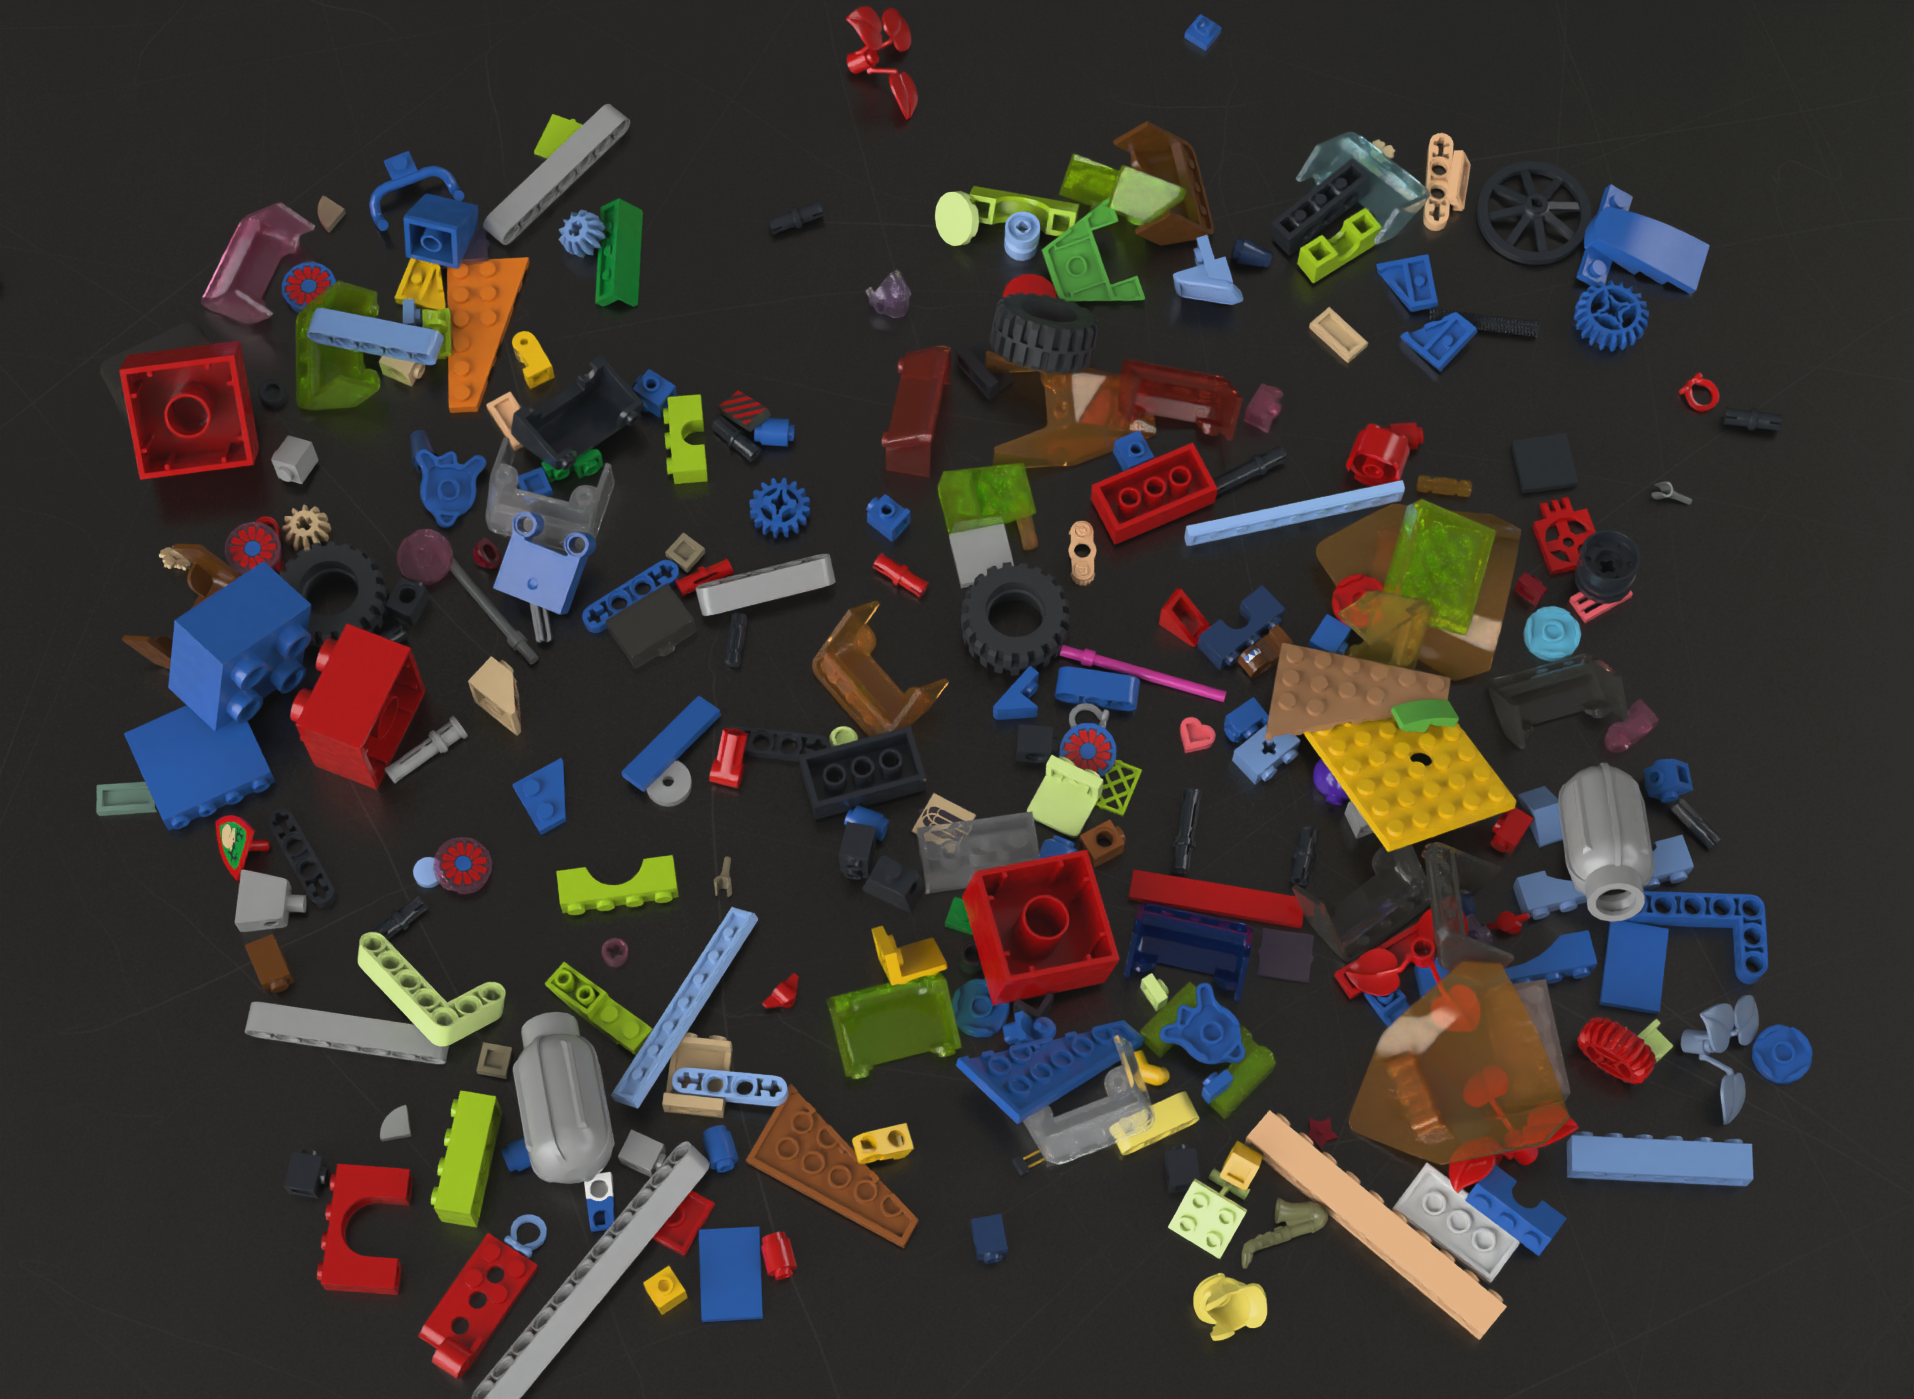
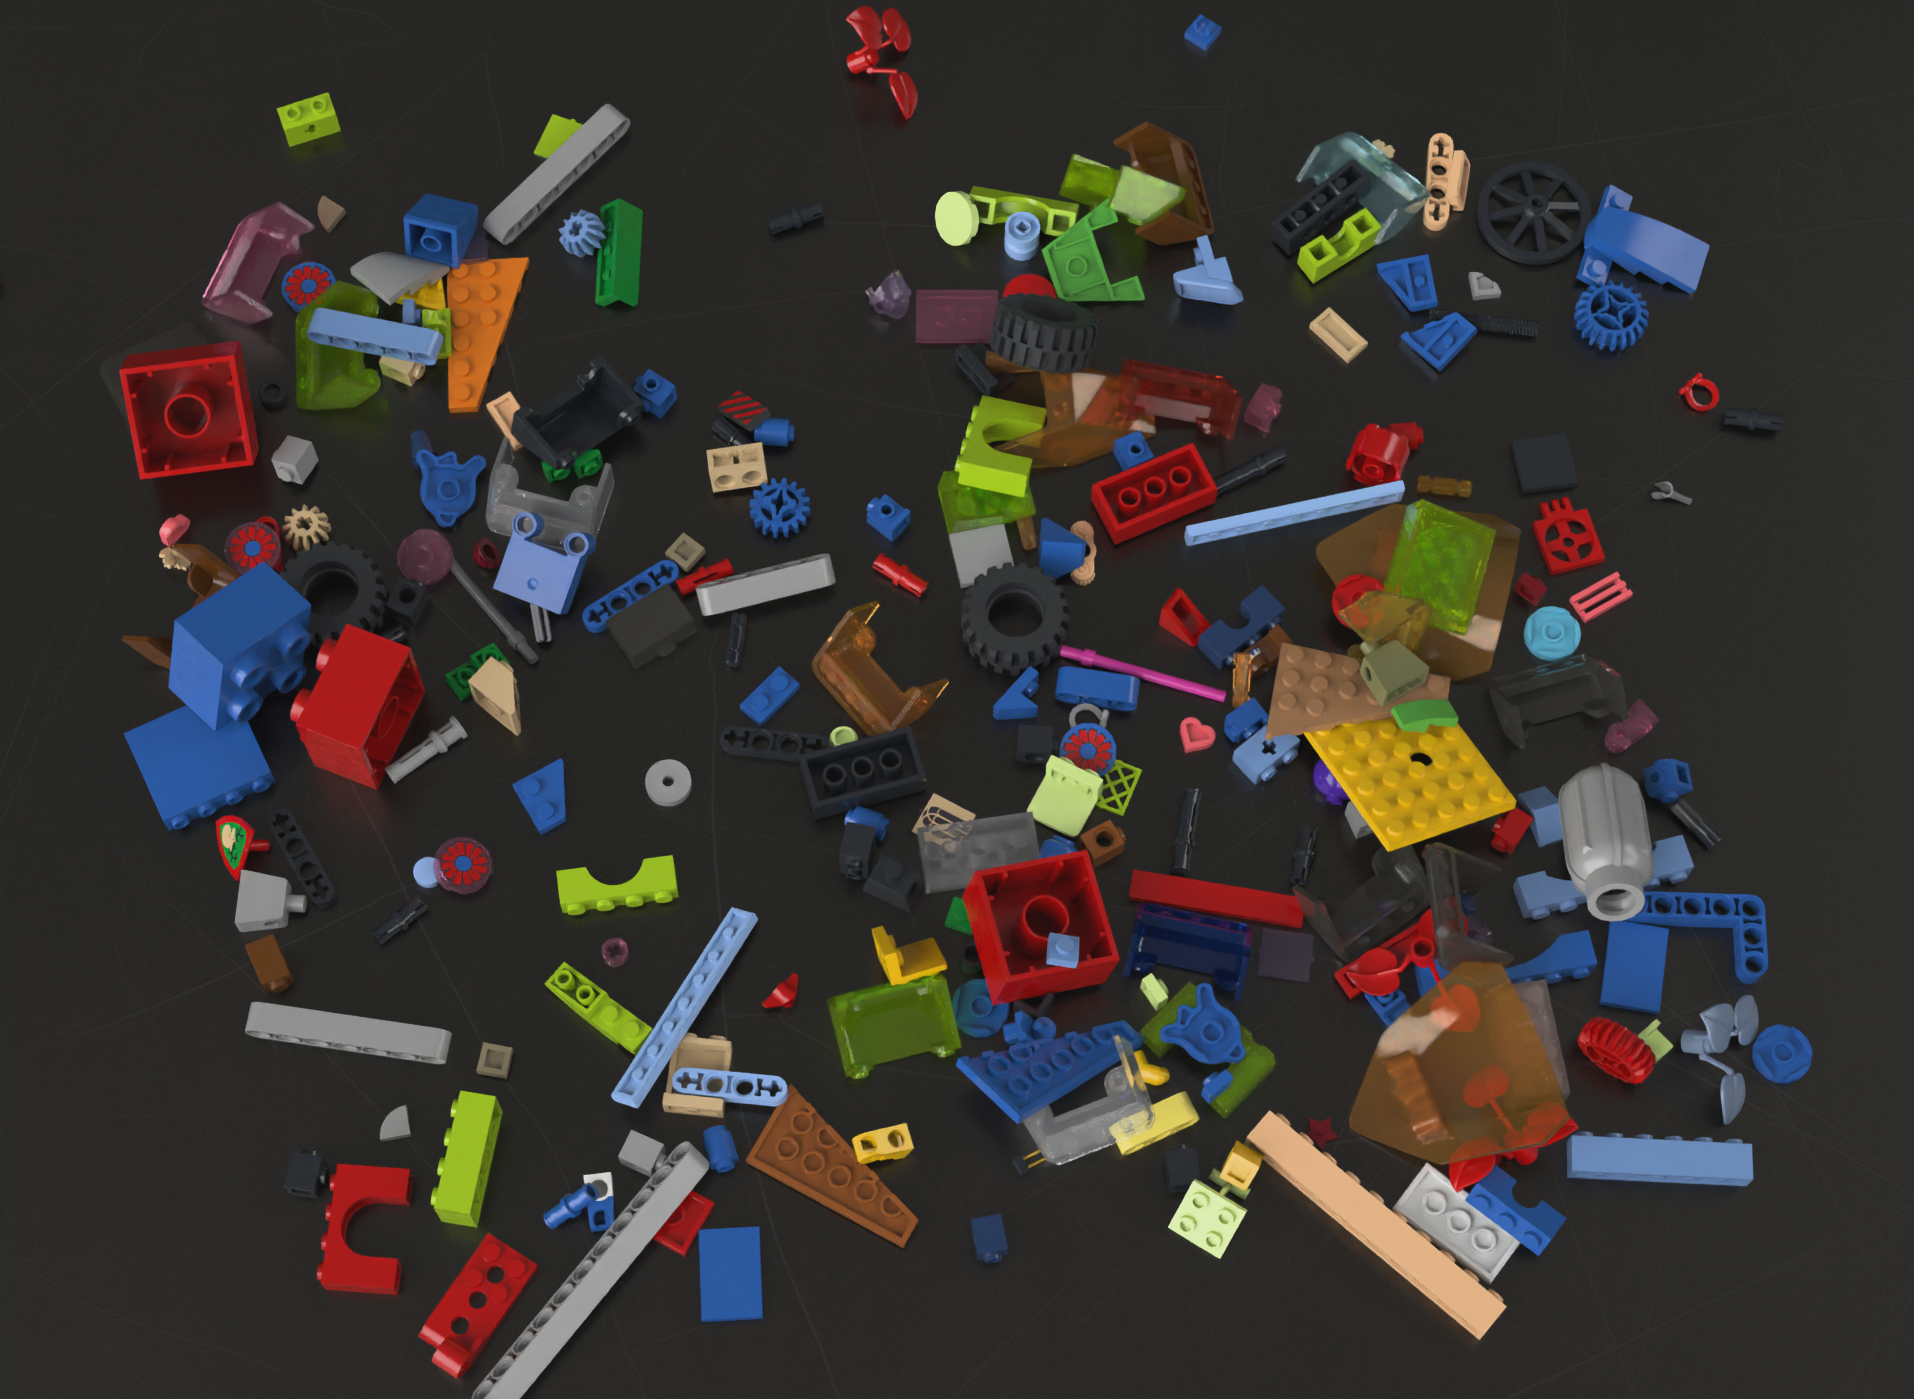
sand green tile [96,782,157,816] -> none
yellowish green beam [358,932,506,1046] -> none
blue piece [369,151,464,231] -> none
blue brick [501,1136,532,1172] -> none
medium blue piece [504,1214,547,1259] -> none
yellow leg [512,331,555,389] -> none
light grey piece [513,1012,615,1184] -> none
blue plate [516,467,553,505] -> none
blue tile [622,696,721,792] -> none
yellow brick [643,1266,688,1315] -> none
lime arch [663,394,708,484] -> none
red piece [709,728,748,789] -> none
dark tan hand [714,857,732,897] -> none
red brick [761,1232,797,1280] -> none
clear red windscreen [881,345,951,478] -> none
light yellow helmet [1193,1273,1268,1341] -> none
dark blue cone [1231,238,1273,268] -> none
olive piece [1242,1197,1328,1269] -> none
blue brick [1308,614,1351,655] -> none
red piece [1485,911,1530,935] -> none
black wheel [1575,529,1640,604] -> none
none -> coral tile [159,514,190,547]
none -> lime brick [277,93,341,147]
none -> light grey slope [350,252,450,305]
none -> green slope [445,642,510,701]
none -> blue pin [543,1183,598,1229]
none -> tan brick [706,442,768,492]
none -> blue plate [740,666,800,727]
none -> clear pink tile [916,290,998,343]
none -> lime arch [955,395,1047,498]
none -> blue slope [1038,517,1086,579]
none -> medium blue plate [1046,932,1080,969]
none -> clear orange axle [1232,652,1251,708]
none -> olive torso [1360,637,1430,707]
none -> light grey tile [1468,272,1501,300]

